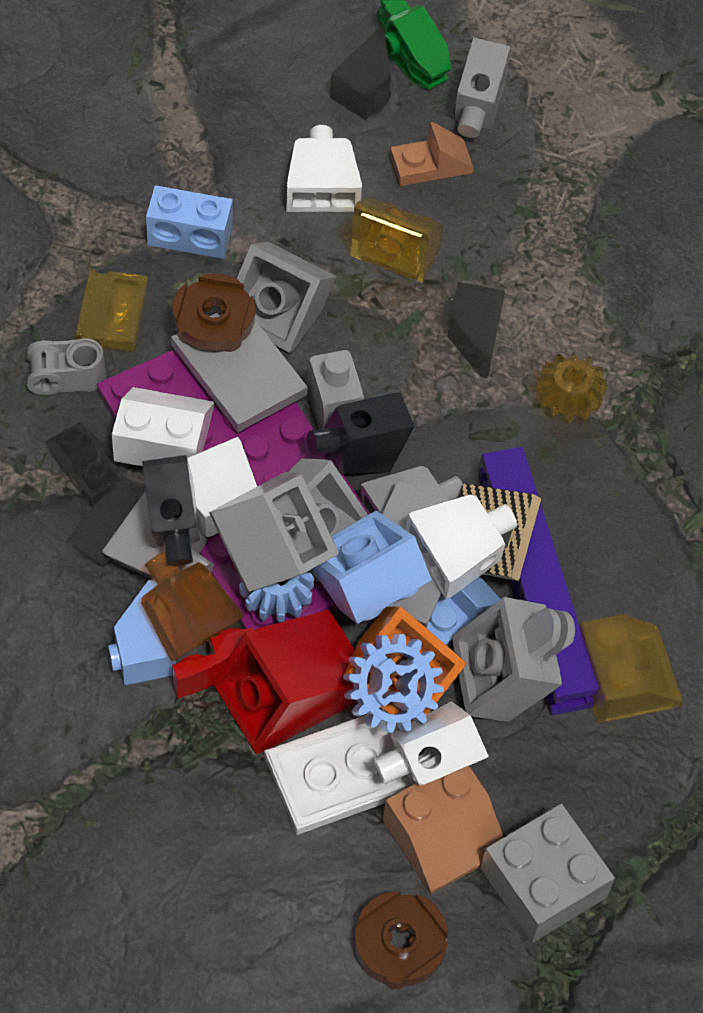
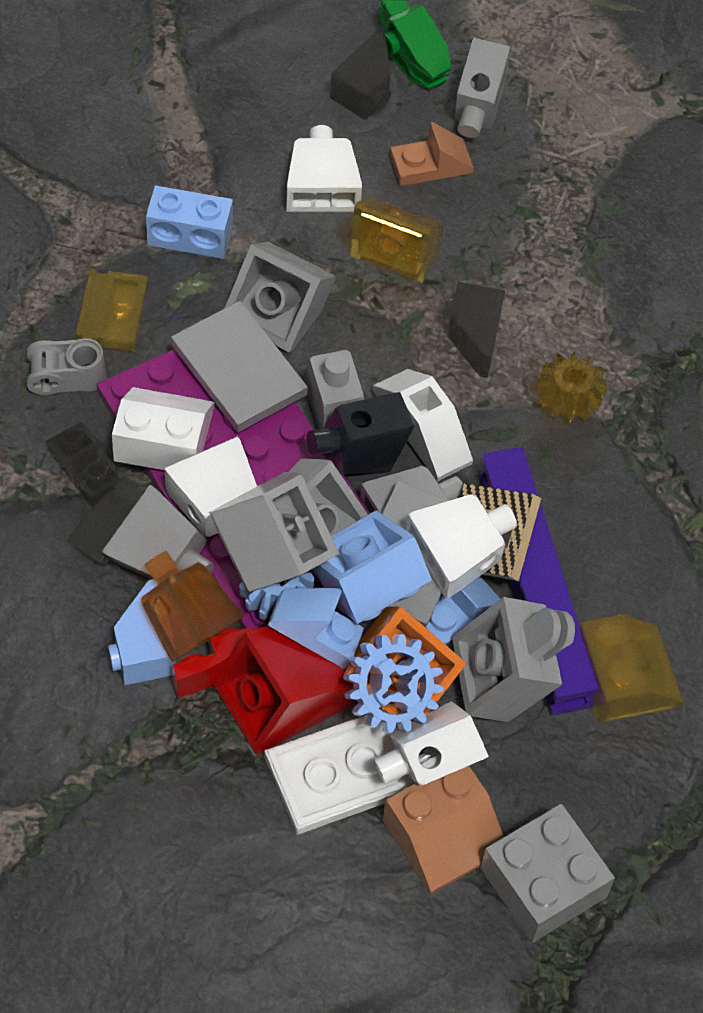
black torso [142,455,200,566] -> none
reddish brown plate [173,274,255,352] -> none
reddish brown plate [354,891,448,989] -> none
none -> light blue slope [268,588,364,669]
none -> white slope [372,369,473,482]

